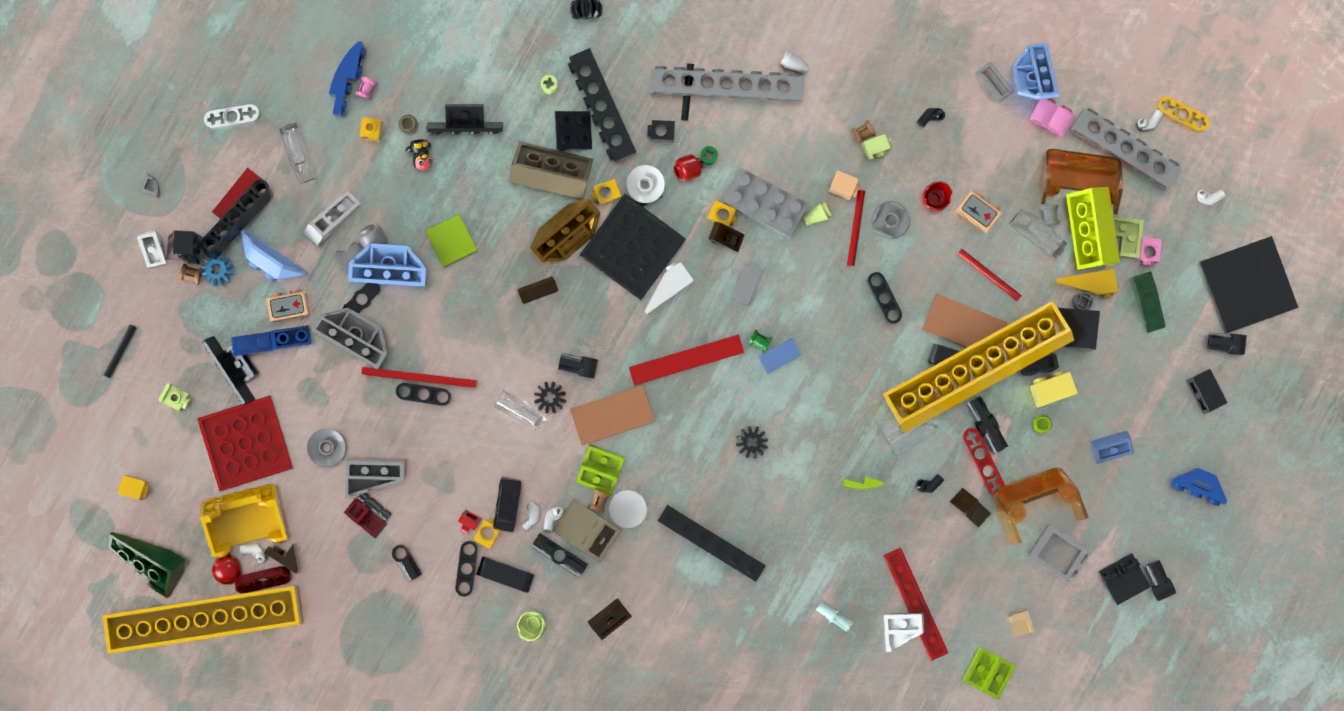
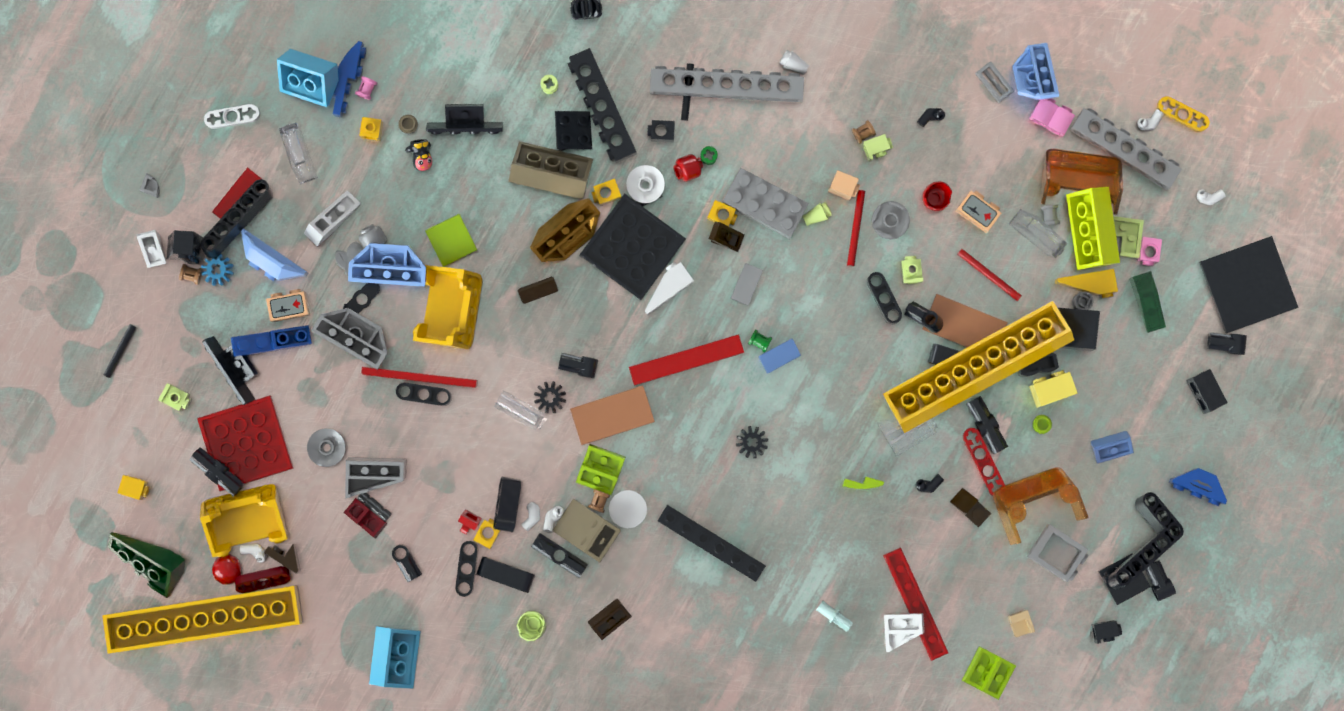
none -> black piece [189,447,245,497]
none -> medium azure slope [277,49,339,107]
none -> medium azure slope [369,626,420,689]
none -> yellow windscreen [413,265,482,349]
none -> yellowish green brick [900,256,923,285]
none -> black piece [904,301,943,333]
none -> black brick [1091,620,1122,644]
none -> black beam [1108,492,1184,589]

